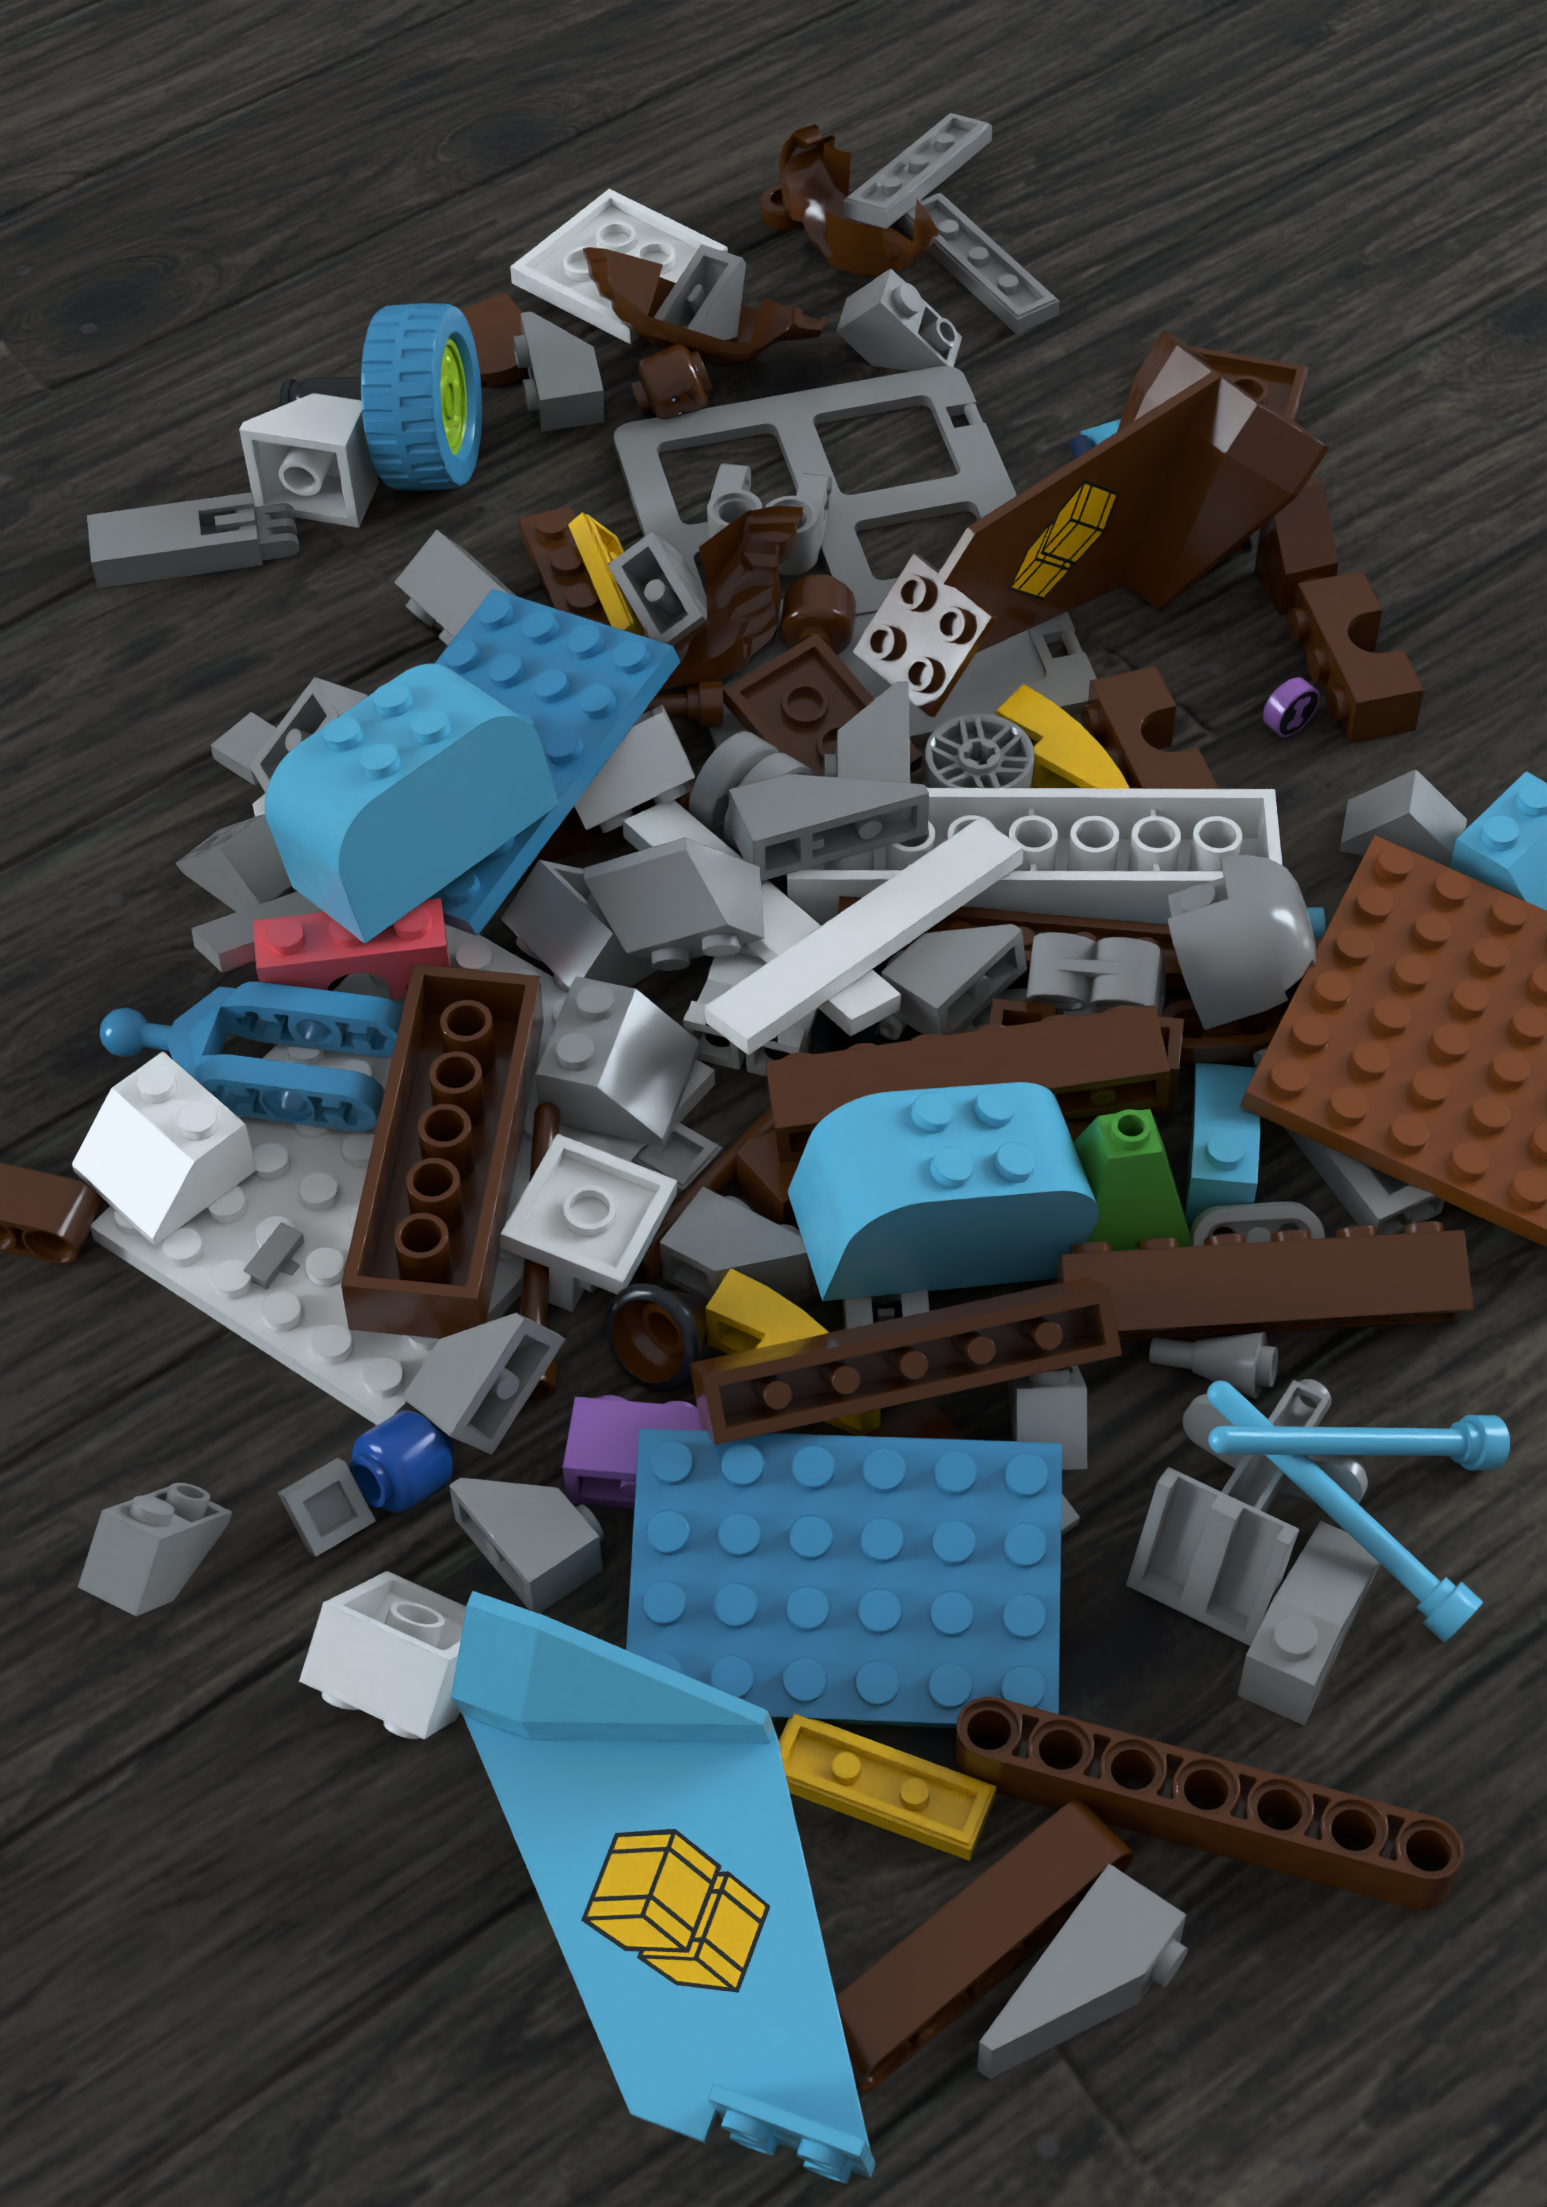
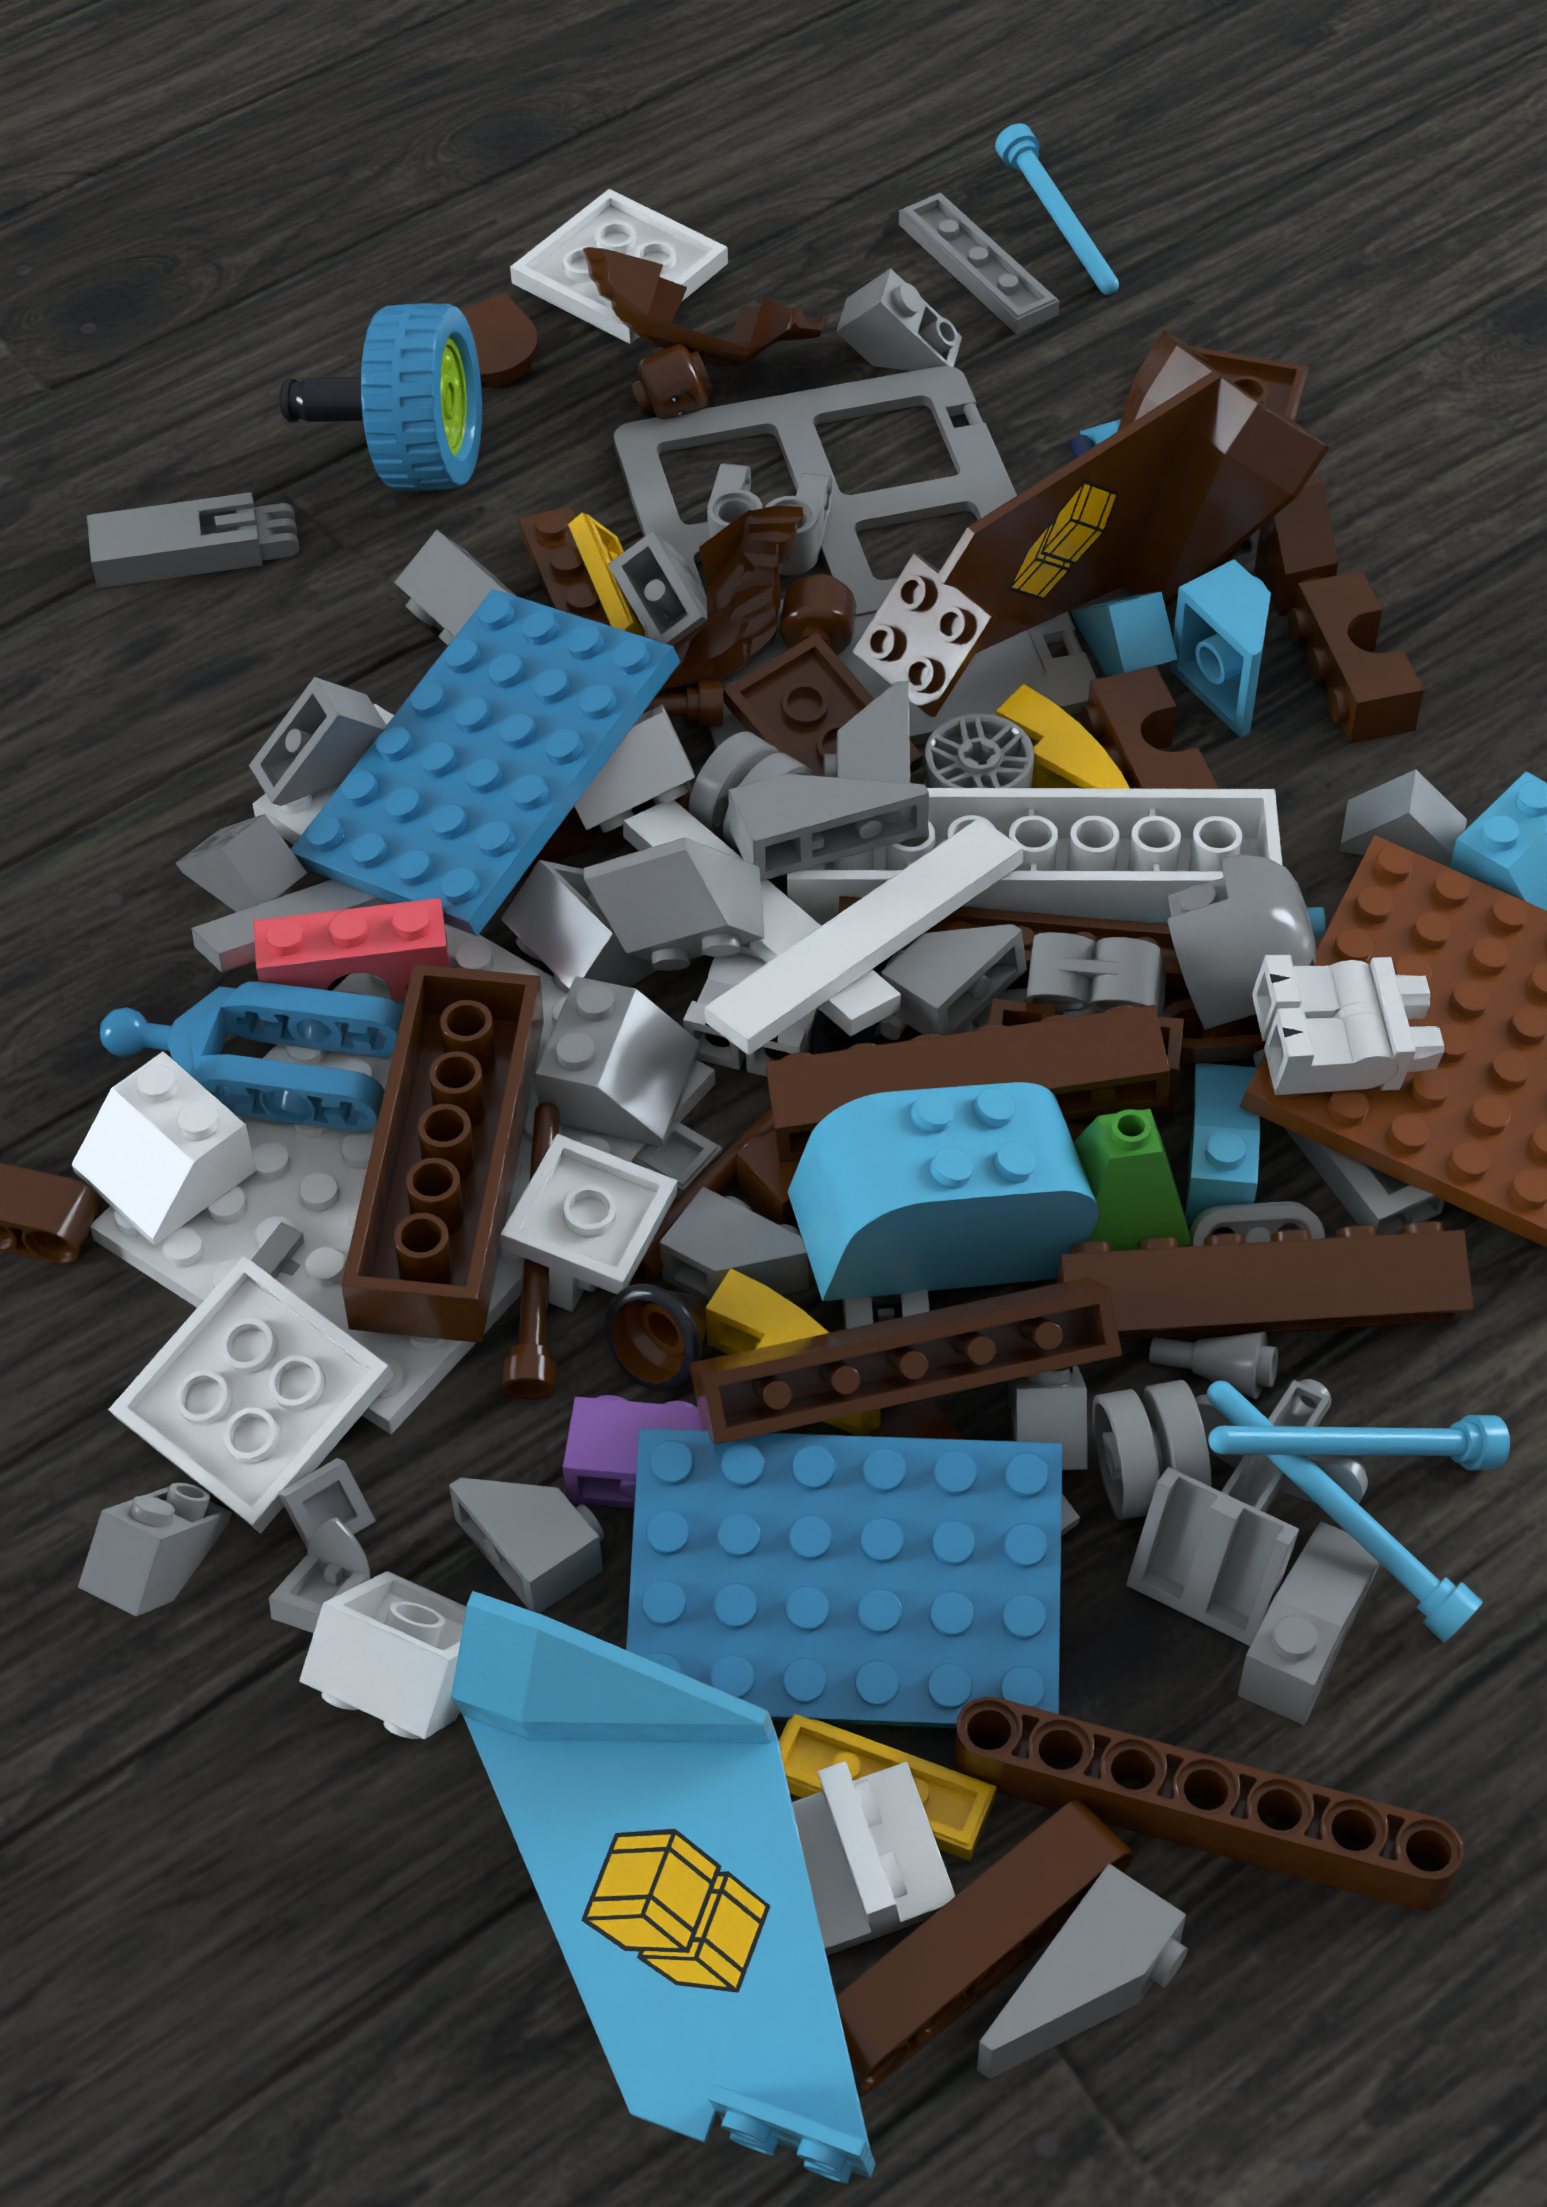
light grey tile [210,712,276,785] -> none
white slope [239,393,379,528] -> none
medium azure brick [265,664,559,944] -> none
blue head [349,1410,453,1513] -> none
light grey slope [402,1313,566,1455] -> none
light grey slope [513,312,604,432] -> none
light grey slope [654,244,746,340] -> none
reddish brown tile [760,184,810,230] -> none
reddish brown animal [779,124,939,275] -> none
light grey tile [843,113,992,229] -> none
medium lavender tile [1263,677,1320,737] -> none
none -> white plate [108,1255,396,1534]
none -> light grey plate [269,1517,371,1633]
none -> white bracket [792,1761,955,1956]
none -> medium azure piece [995,123,1119,295]
none -> medium azure slope [1071,592,1178,675]
none -> light grey wheel [1092,1380,1211,1521]
none -> medium azure slope [1170,559,1271,738]
none -> white hips [1252,955,1444,1095]

